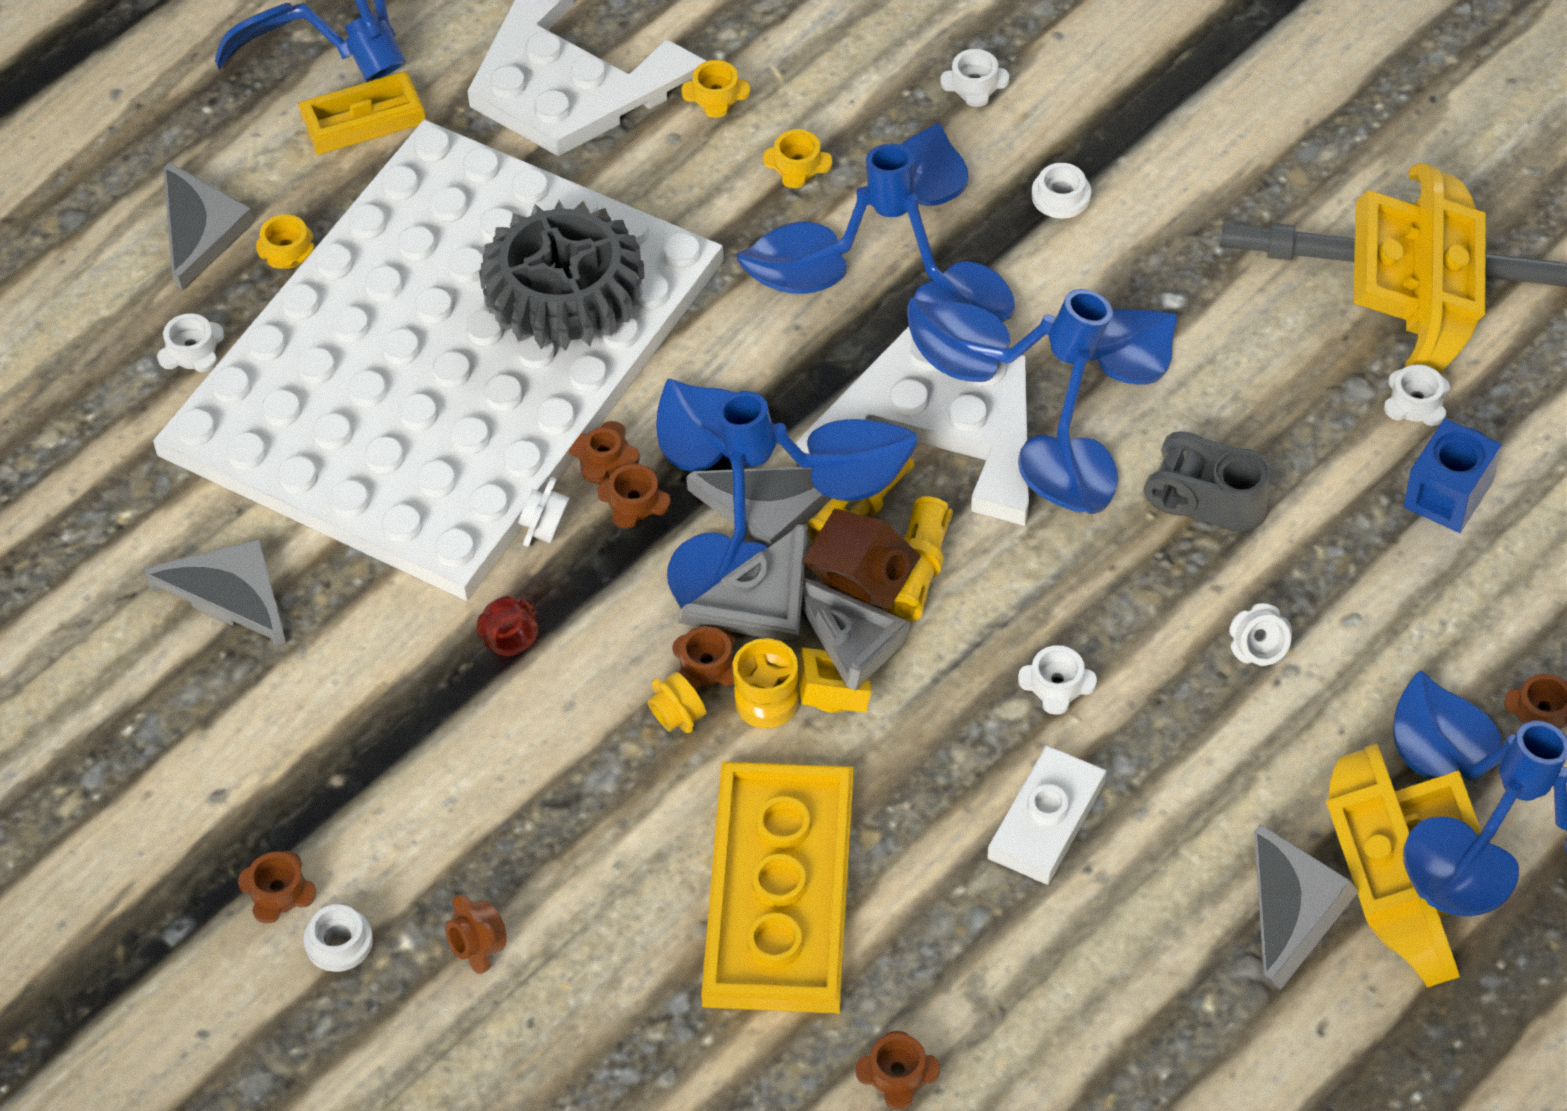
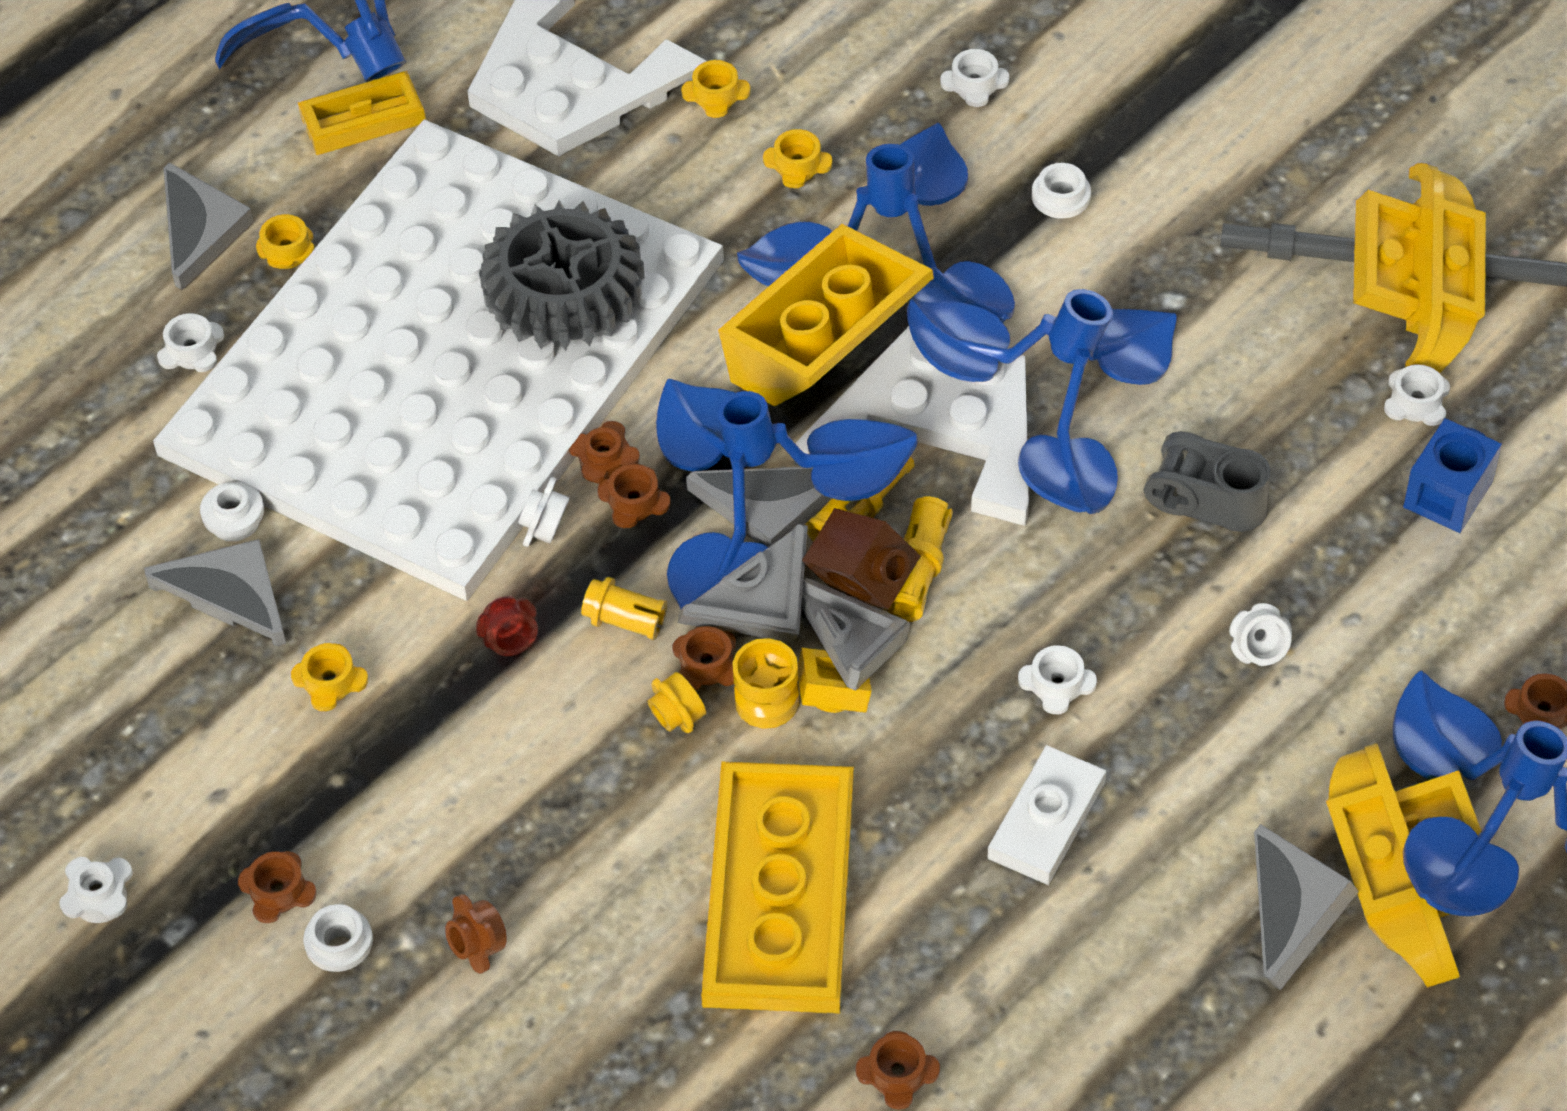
none -> white plate [59,857,133,923]
none -> white plate [200,481,264,542]
none -> yellow plate [291,643,368,711]
none -> yellow pin [581,577,668,640]
none -> yellow slope [718,224,934,406]

